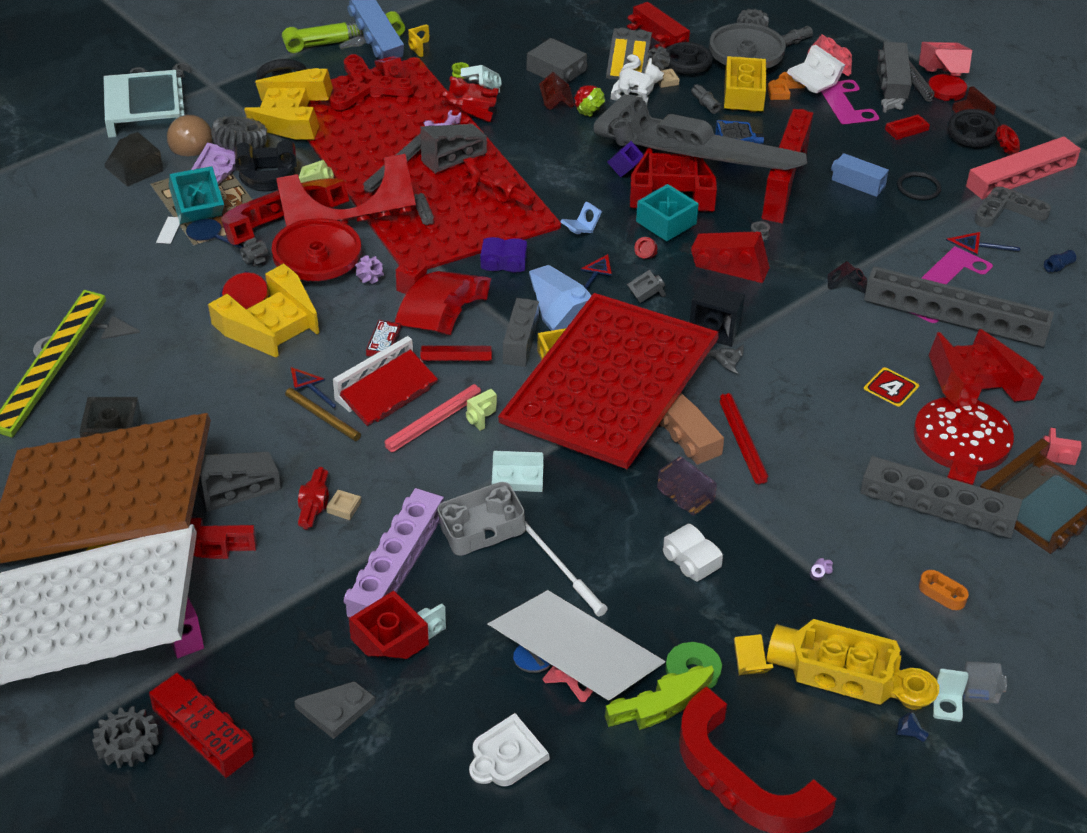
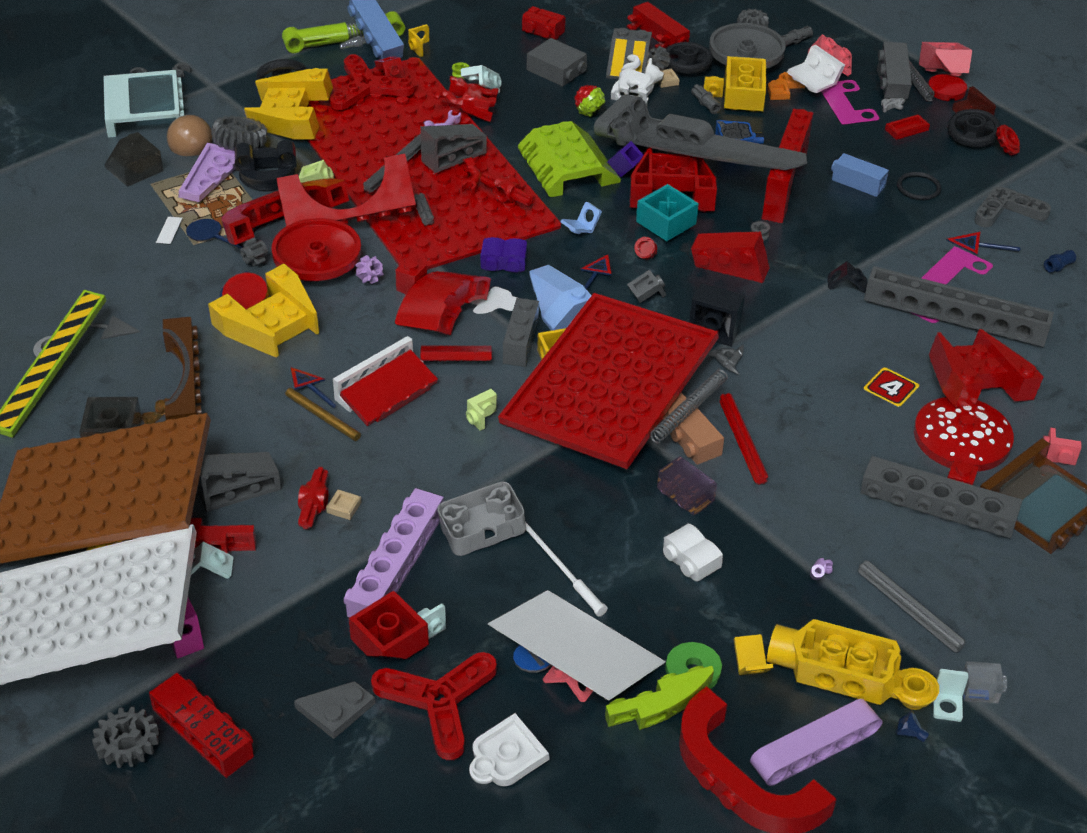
teal brick [168,166,224,224] -> none
tile [366,320,401,359] -> none
coral axle [384,384,481,452] -> none
light aqua bracket [492,451,544,492] -> none
clear red panel [539,72,575,110] -> none
orange beam [919,570,969,610] -> none
coral brick [966,137,1081,199] -> none
none -> clear orange piece [141,398,167,424]
none -> reddish brown arch [163,317,202,420]
none -> light aqua bracket [191,542,233,579]
none -> red piece [371,652,497,760]
none -> white sticker [471,287,517,314]
none -> lime slope [518,121,621,197]
none -> red brick [522,6,566,40]
none -> dark grey piece [650,368,728,444]
none -> yellow bracket [704,76,724,97]
none -> lavender beam [750,699,882,786]
none -> dark grey axle [858,560,966,653]

